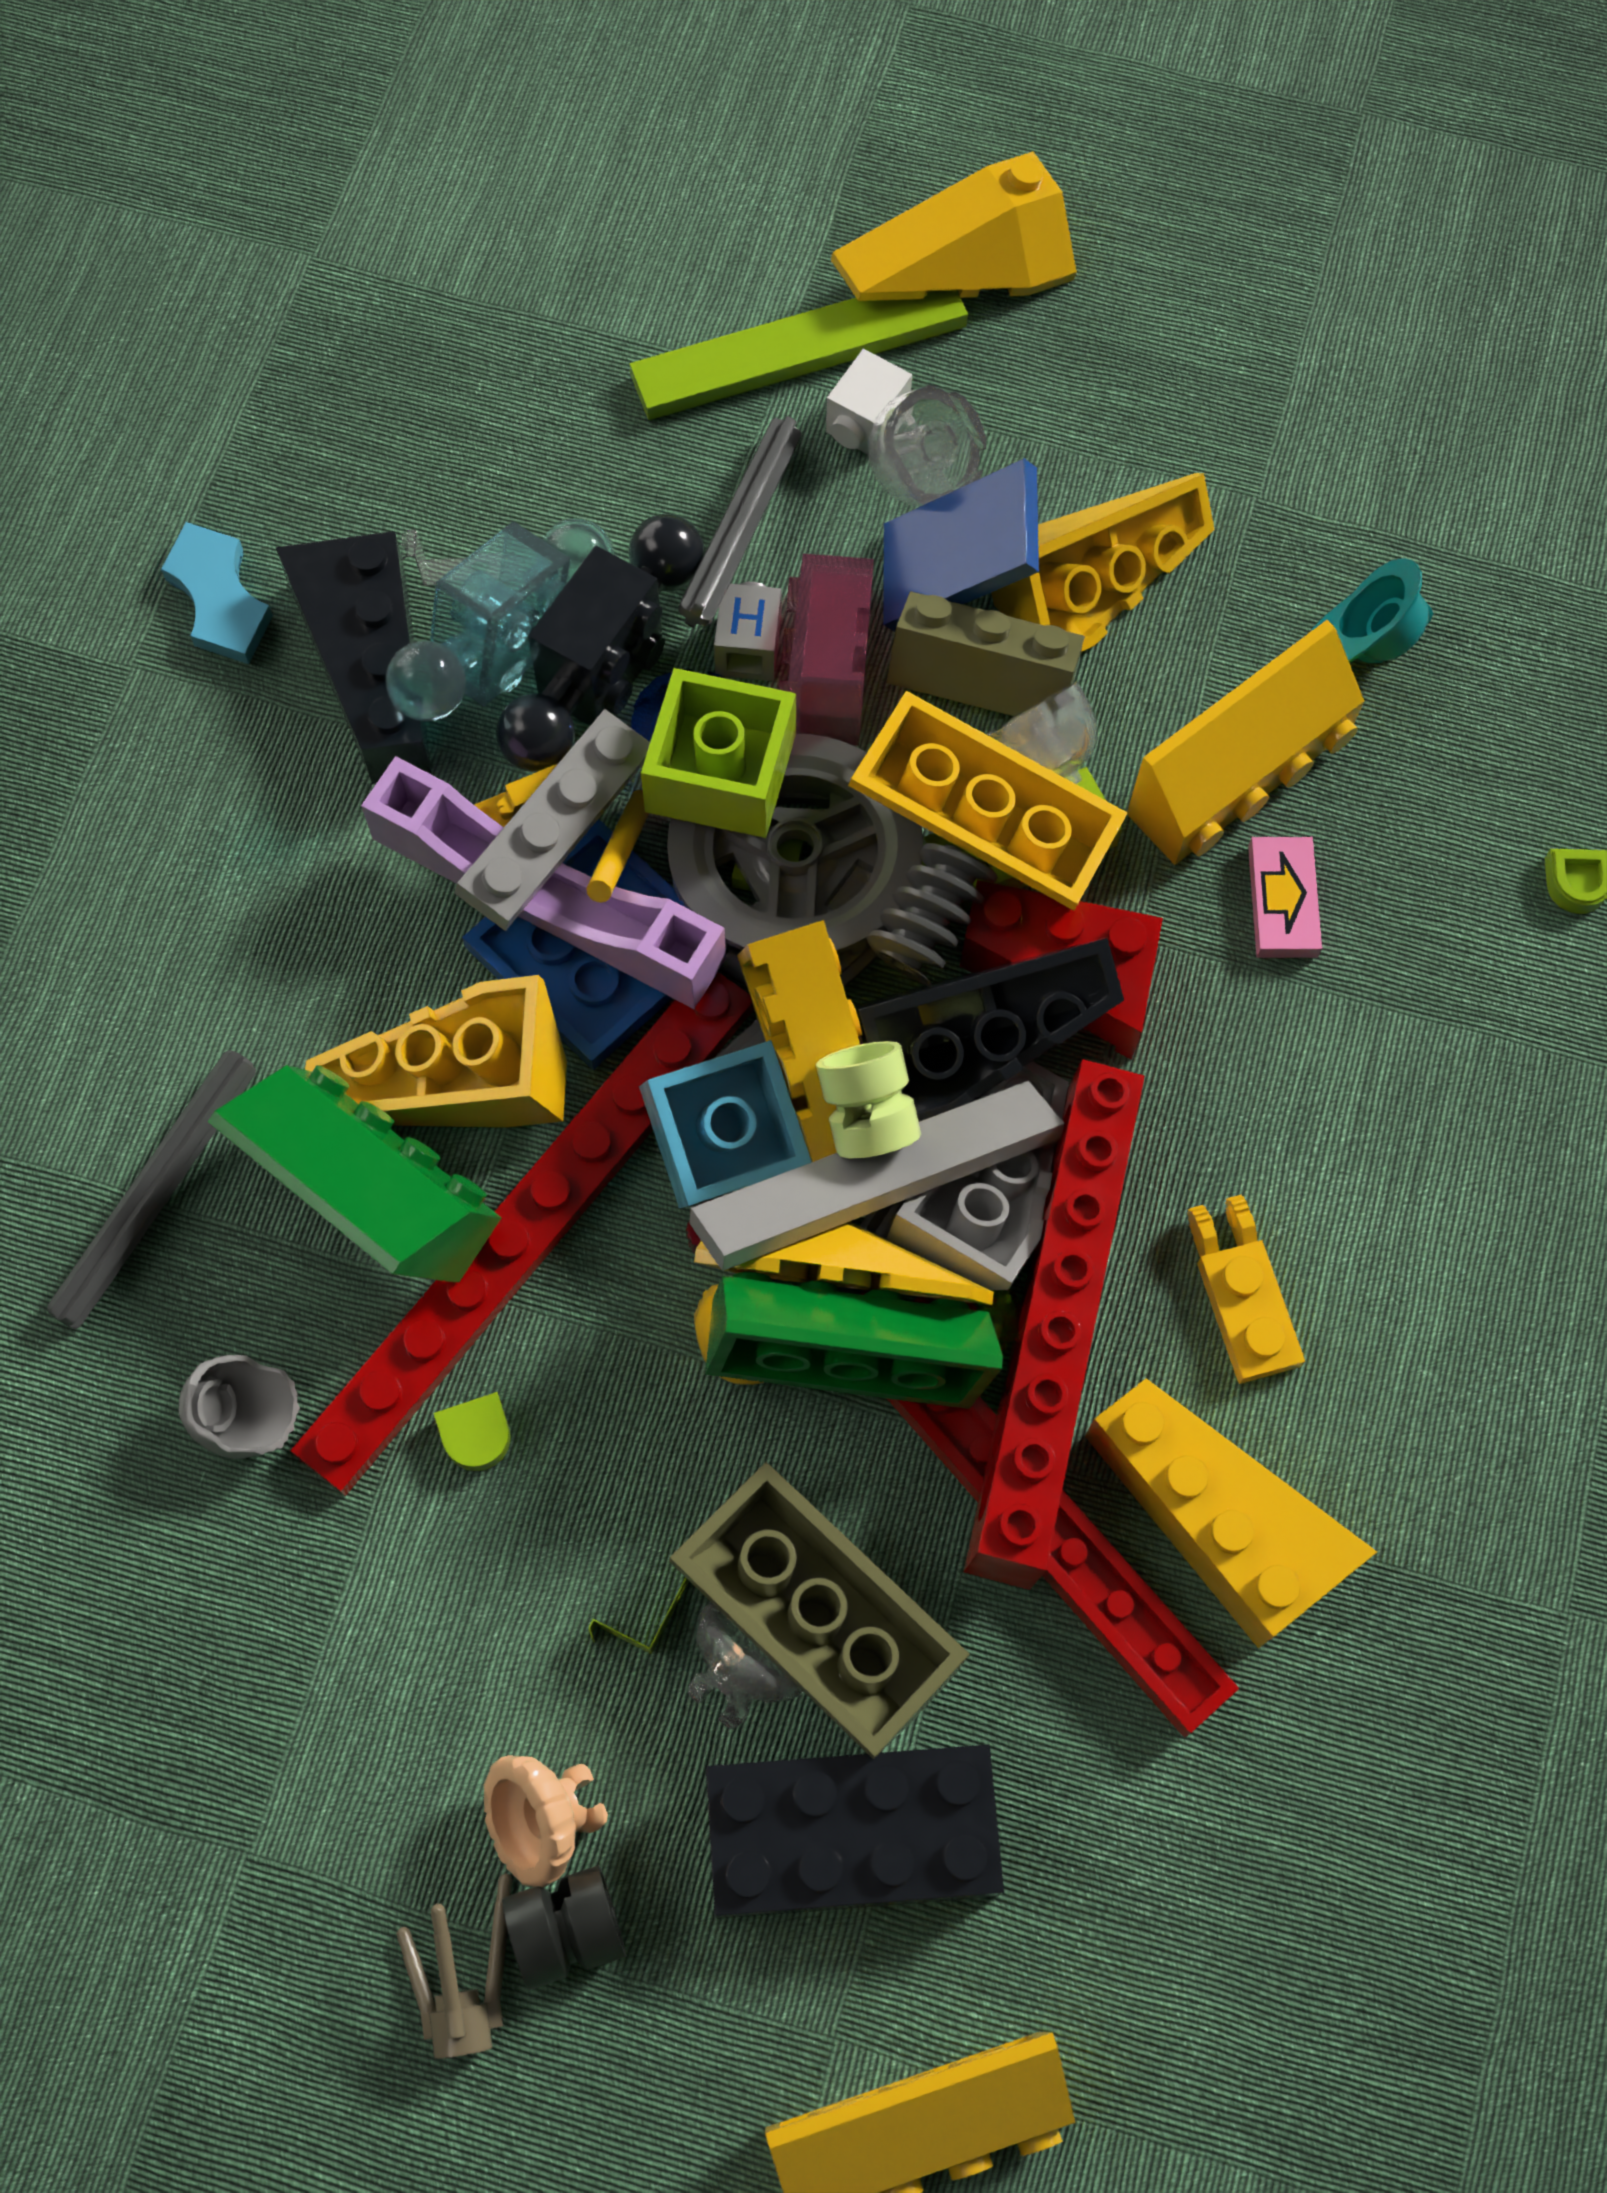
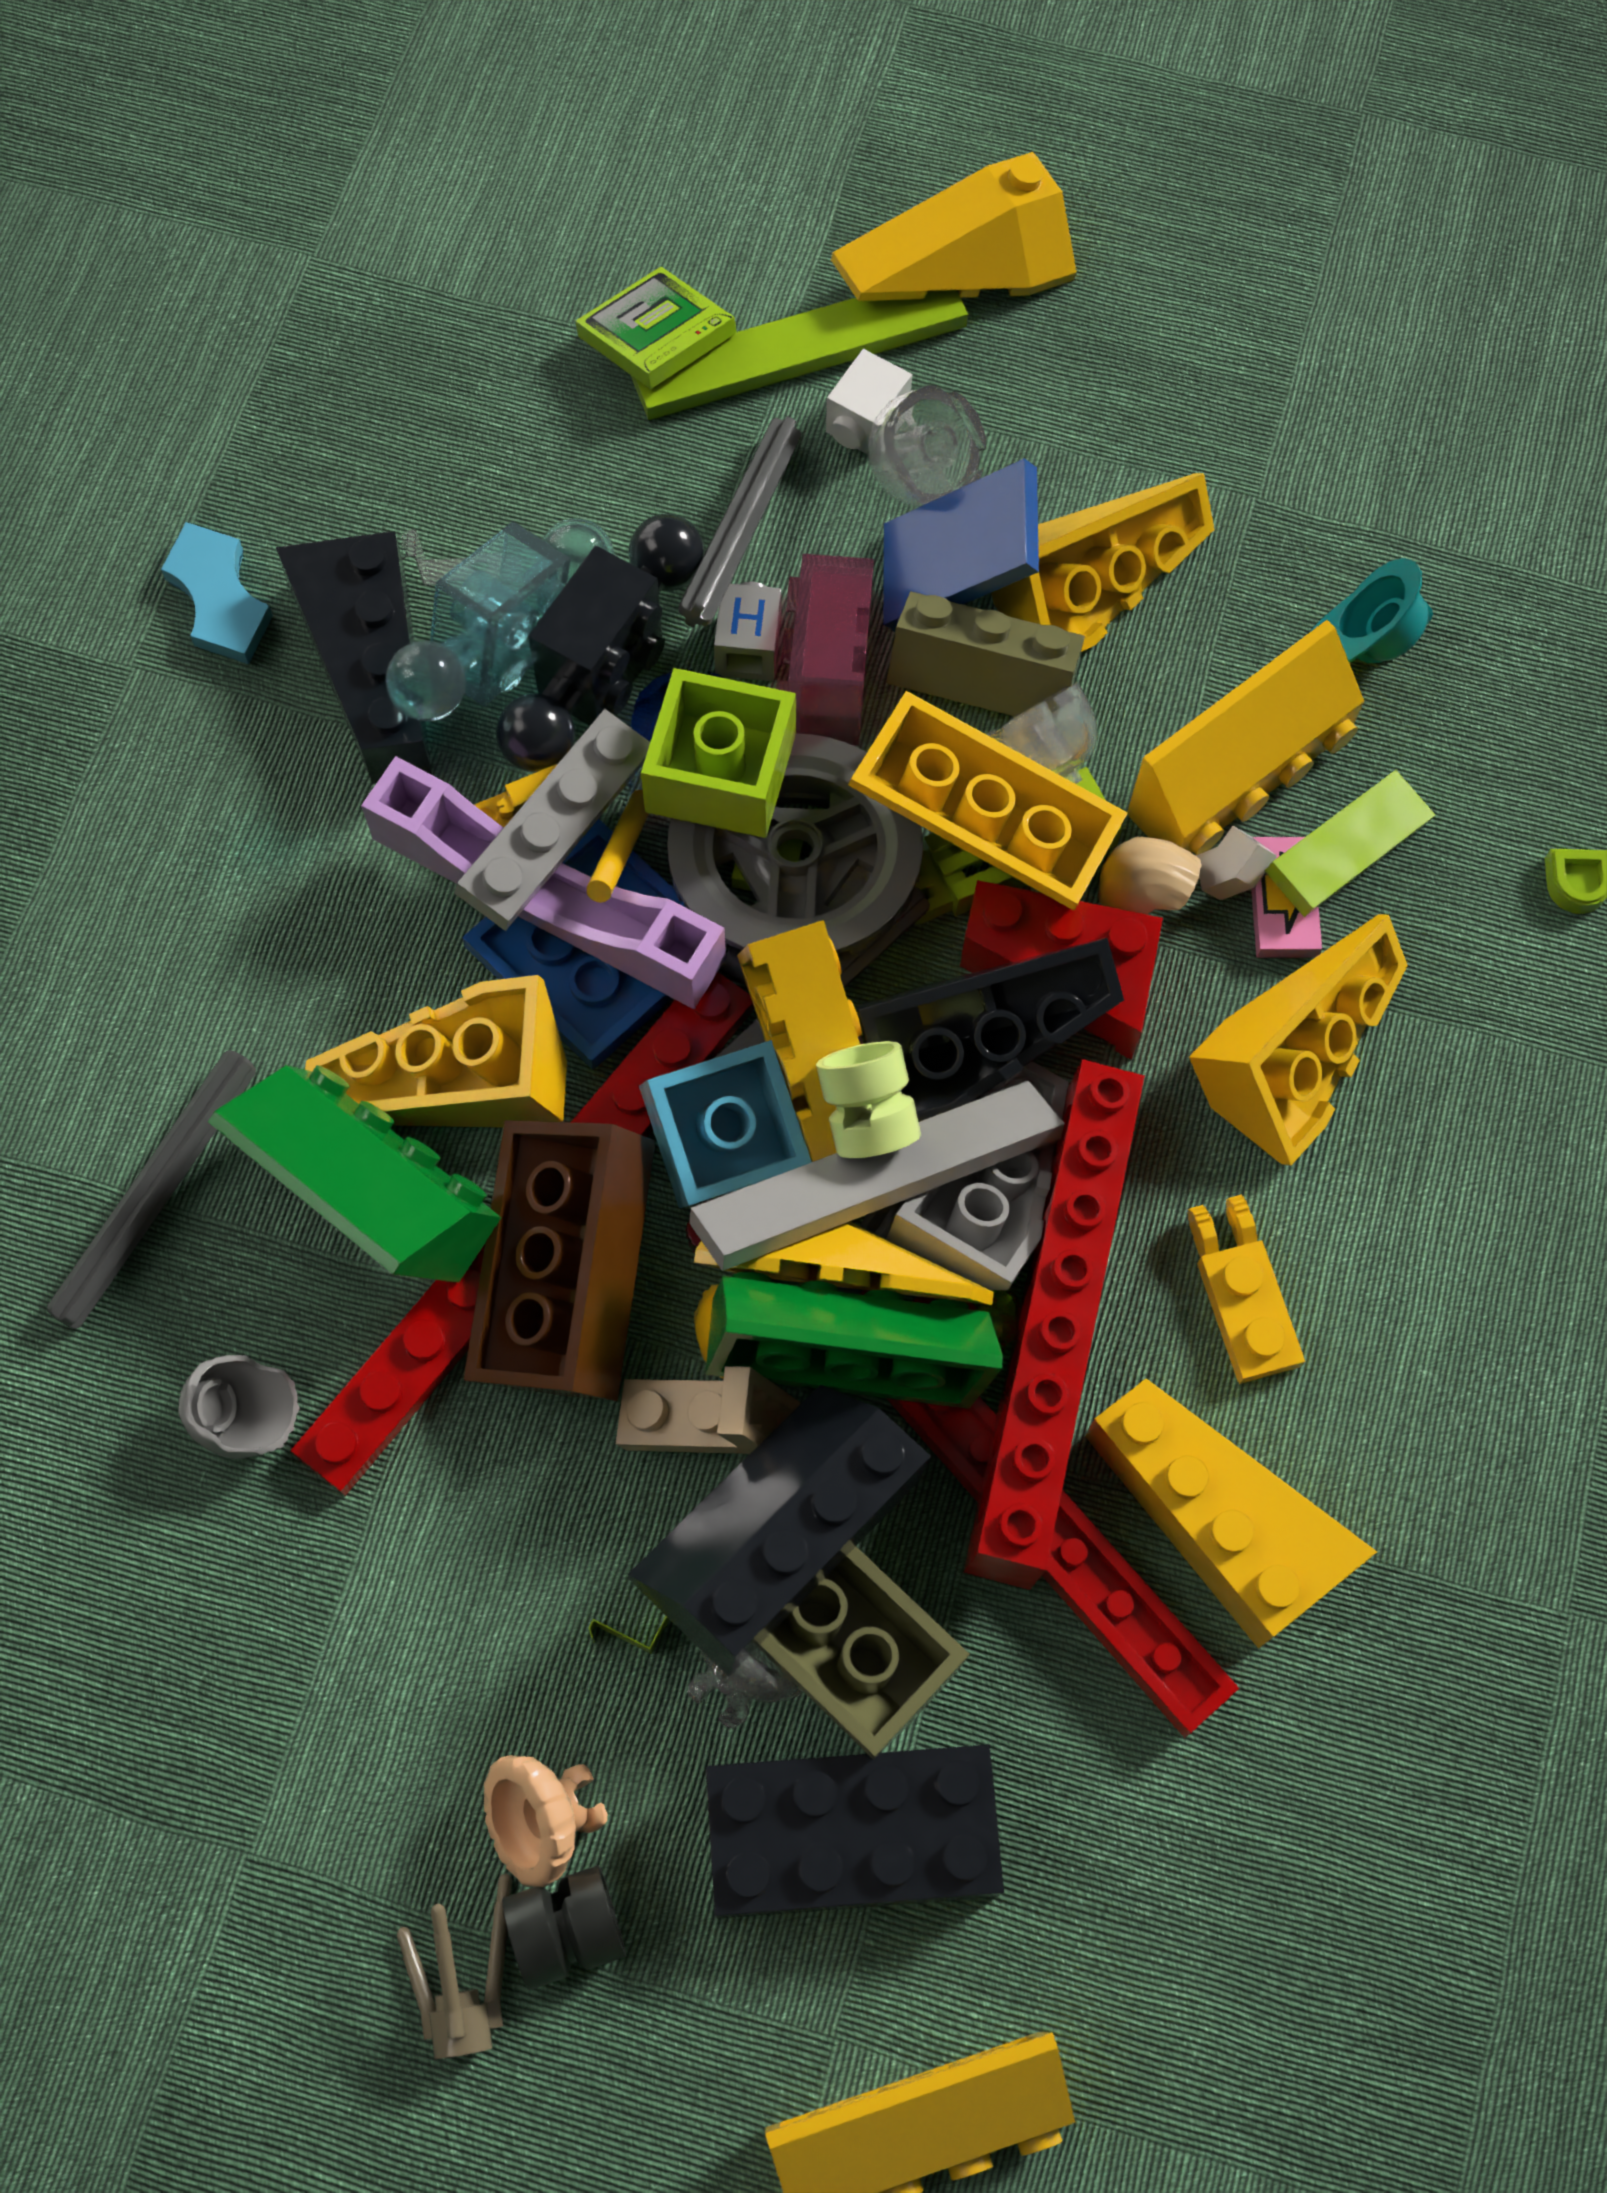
lime tile [433,1392,511,1471] -> none
dark grey piece [866,843,998,986] -> none
none -> reddish brown slope [464,1120,656,1401]
none -> tile [575,266,736,389]
none -> tan bracket [616,1367,800,1454]
none -> black slope [627,1384,931,1677]
none -> tan hair [1098,836,1201,915]
none -> yellow wedge [1189,914,1408,1166]
none -> white piece [1196,826,1277,900]
none -> lime tile [1264,770,1435,917]

